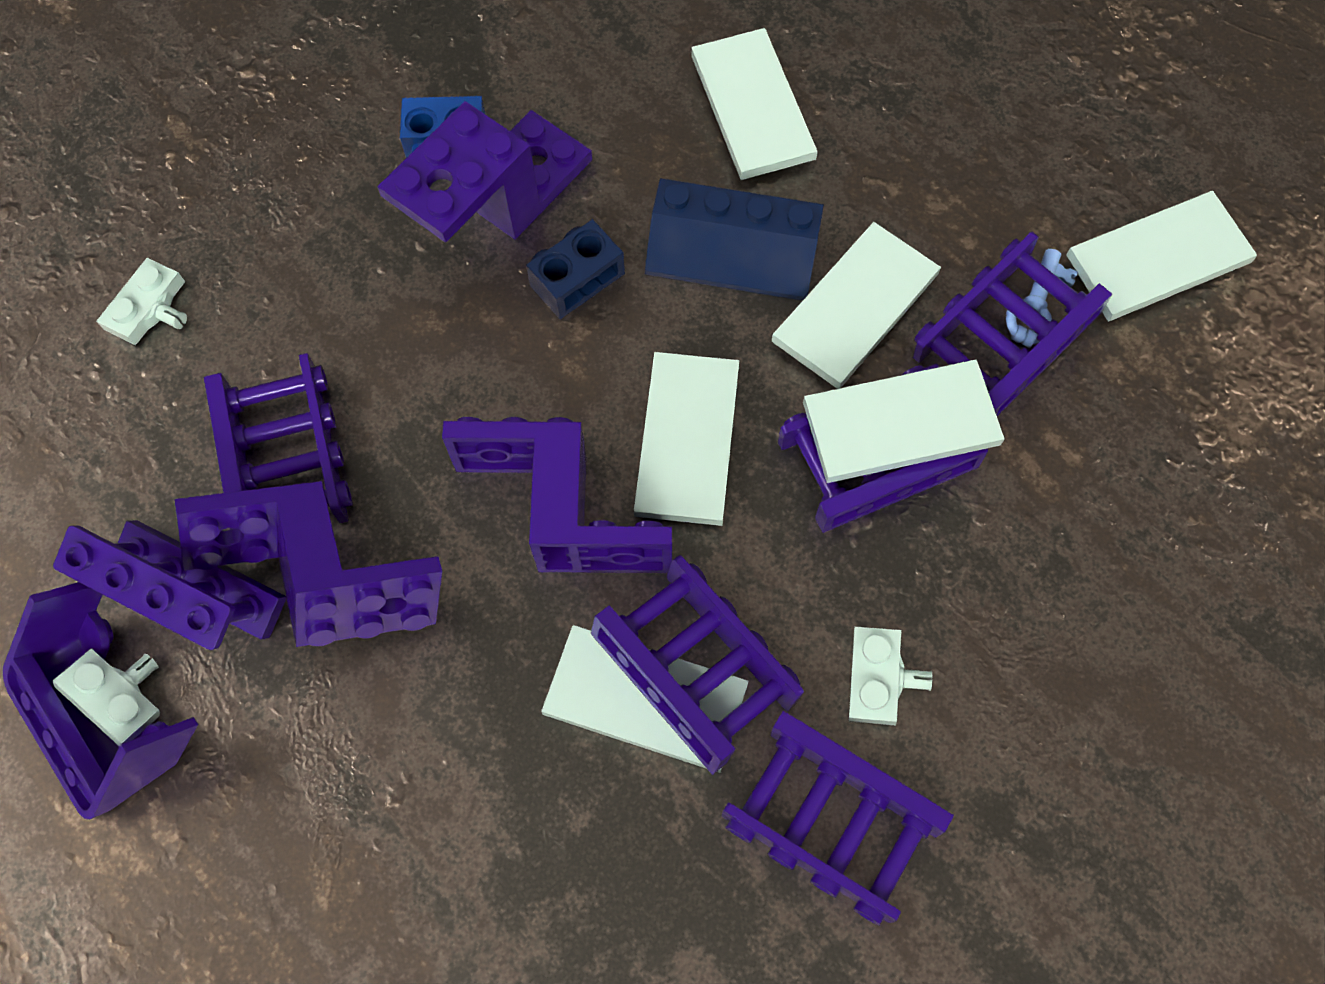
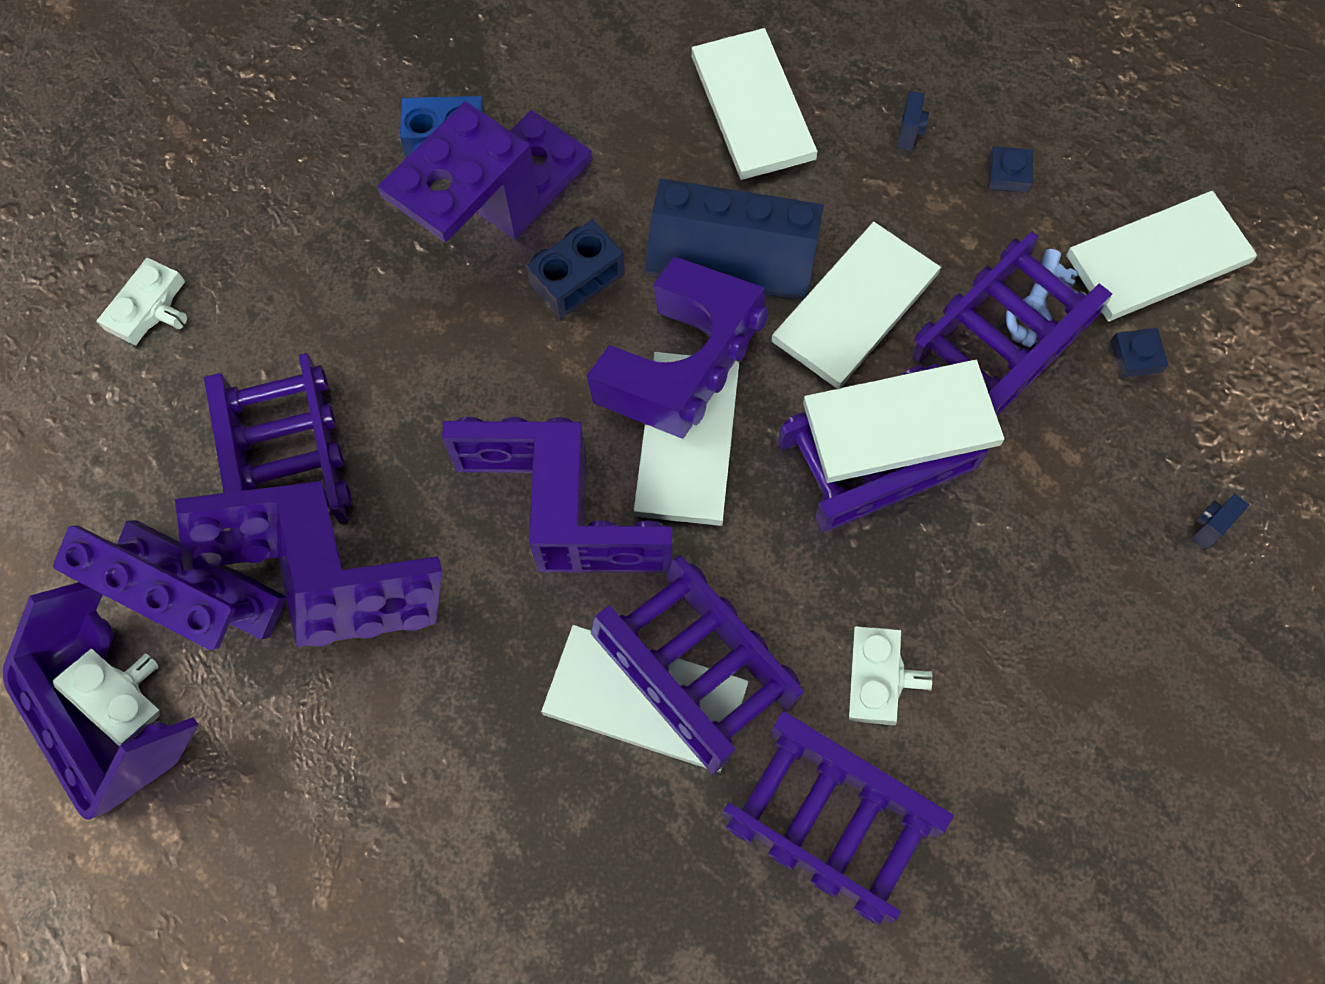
none -> dark purple arch [587,256,768,439]
none -> dark blue plate [897,91,929,151]
none -> dark blue plate [989,146,1033,192]
none -> dark blue plate [1111,328,1169,378]
none -> dark blue plate [1191,493,1249,550]

